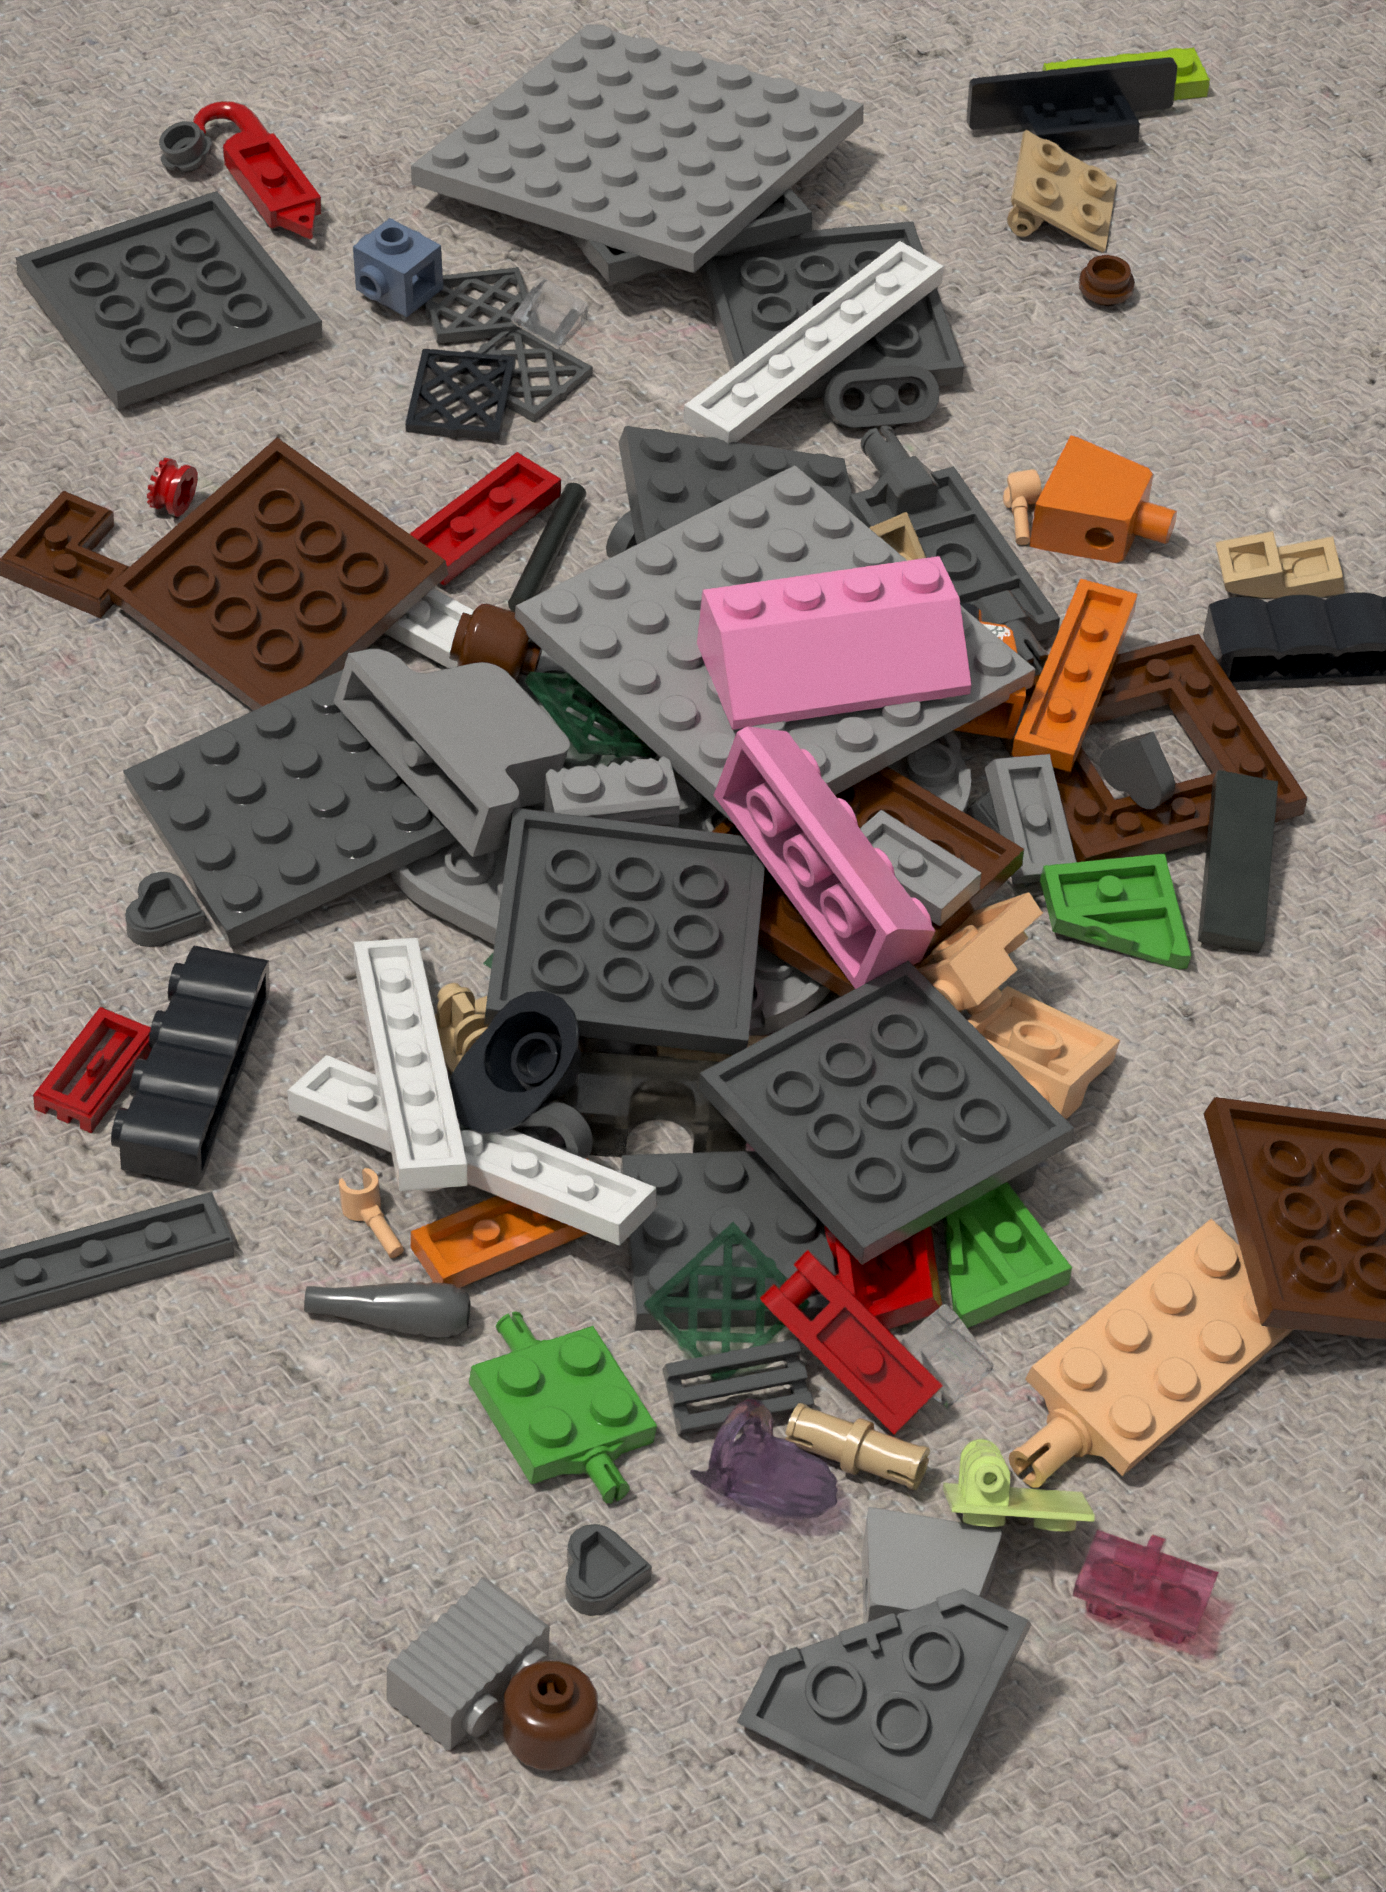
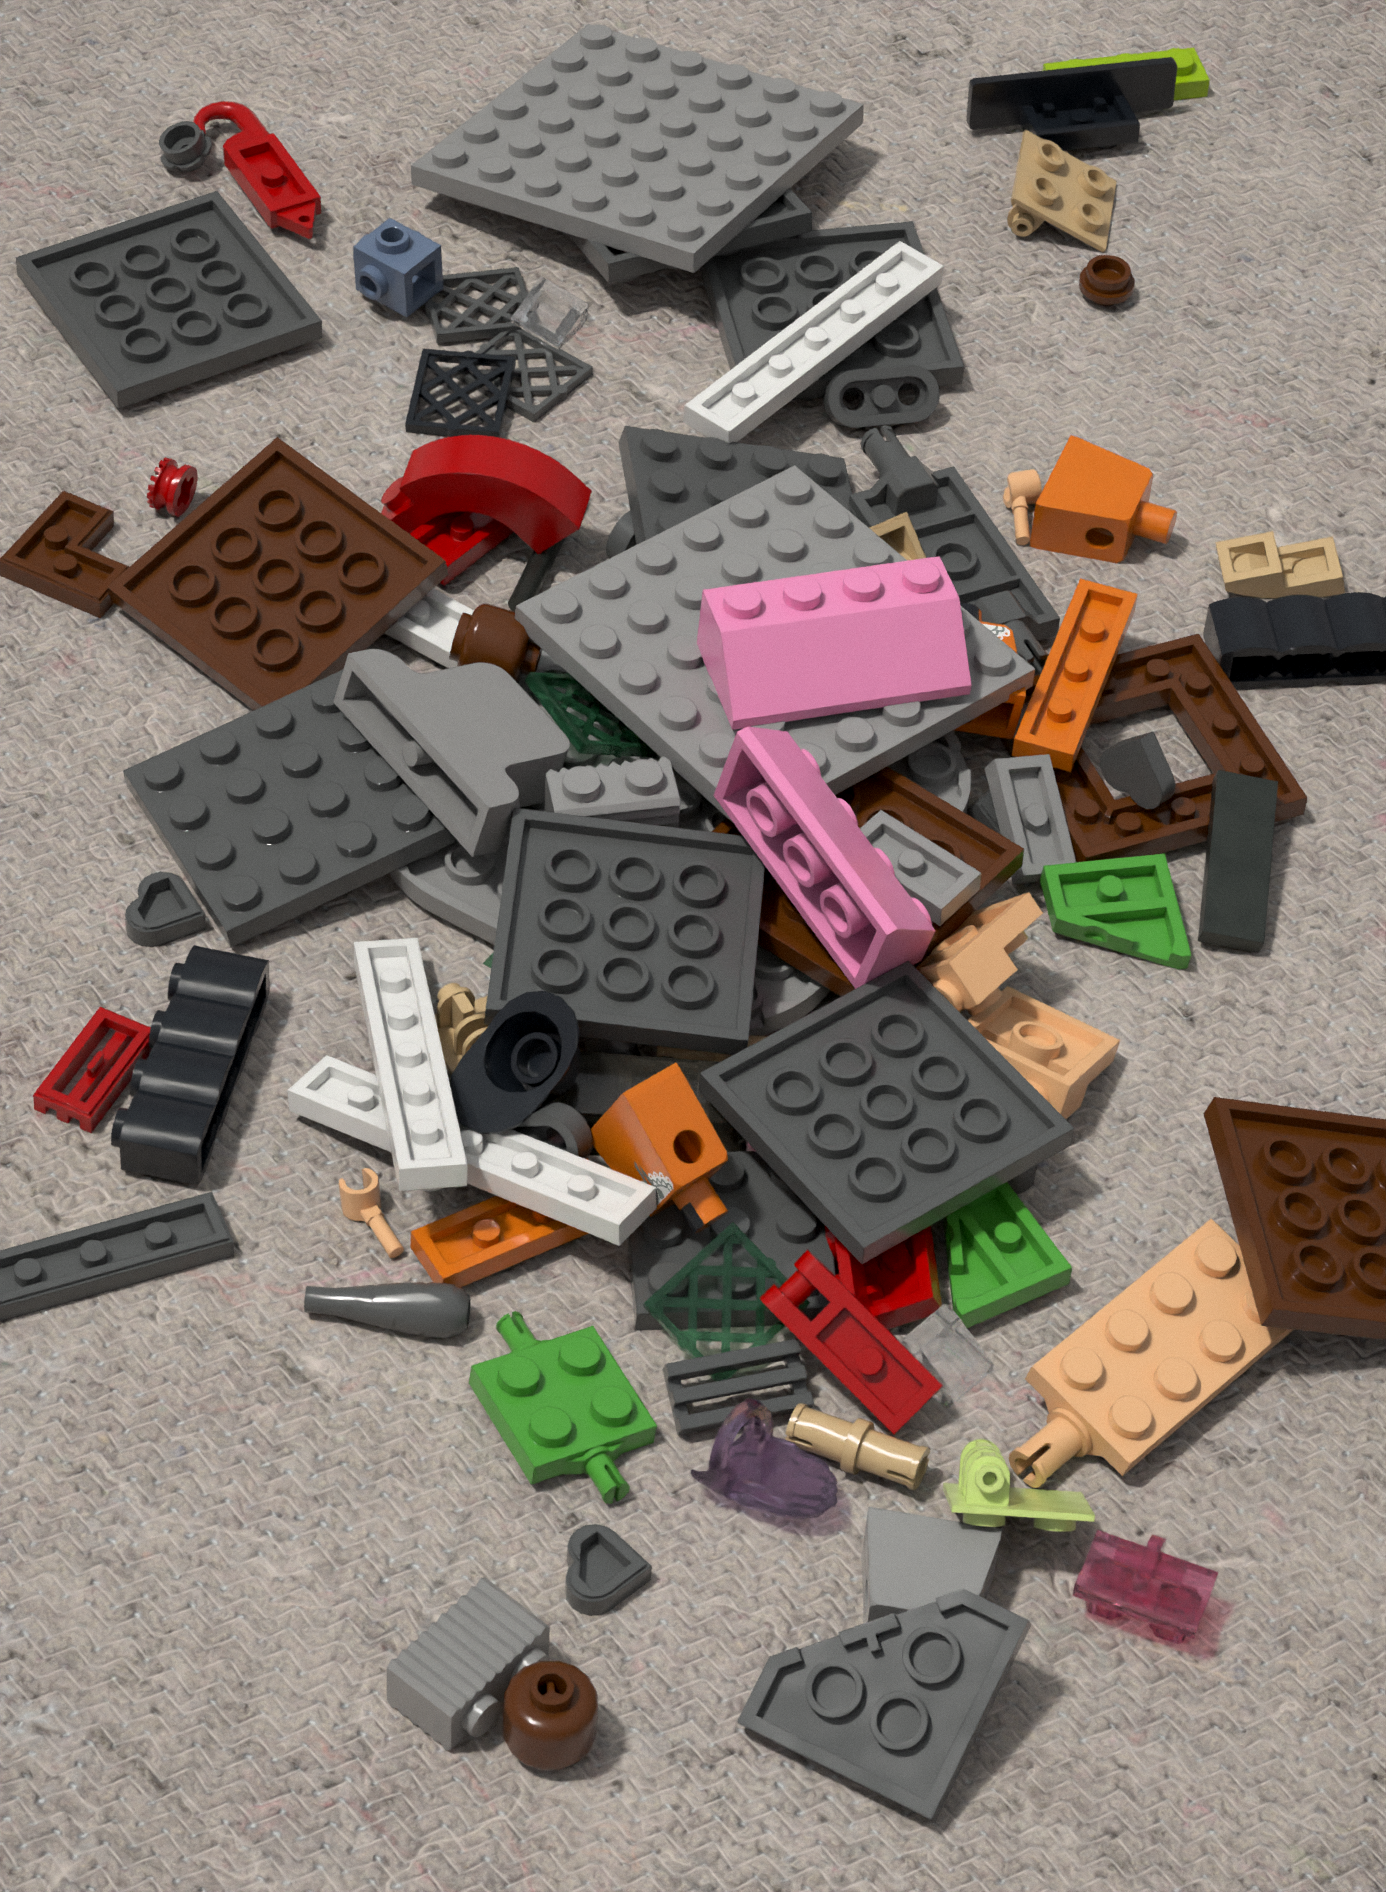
none -> red arch [381,435,592,554]
none -> orange torso [590,1062,729,1234]

